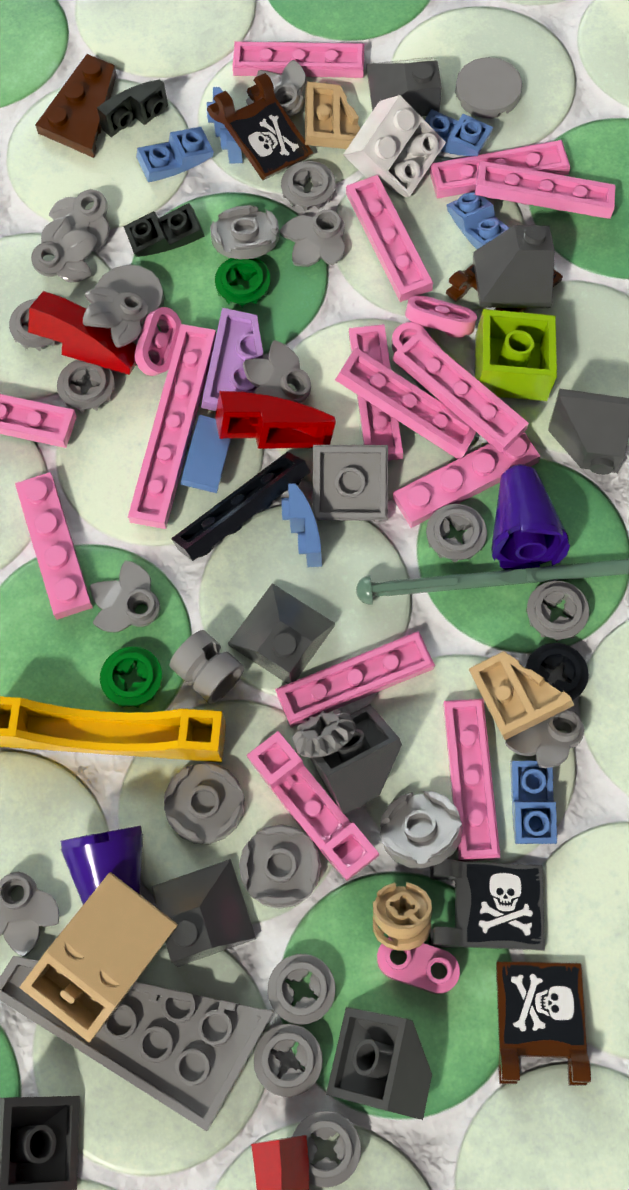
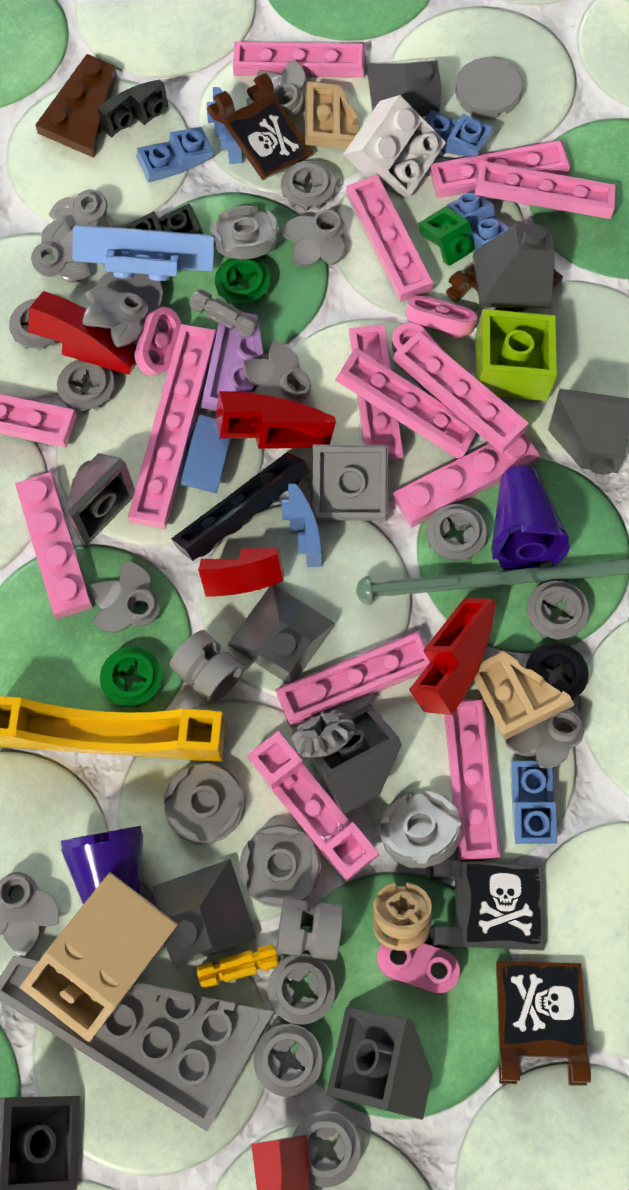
none -> dark grey slope [66,453,135,546]
none -> light blue bracket [72,225,214,281]
none -> light grey axle [190,289,258,338]
none -> yellow axle [197,944,280,988]
none -> red slope [198,548,285,597]
none -> light grey wheel [276,898,342,961]
none -> red slope [409,598,496,715]
none -> green bracket [418,206,475,266]

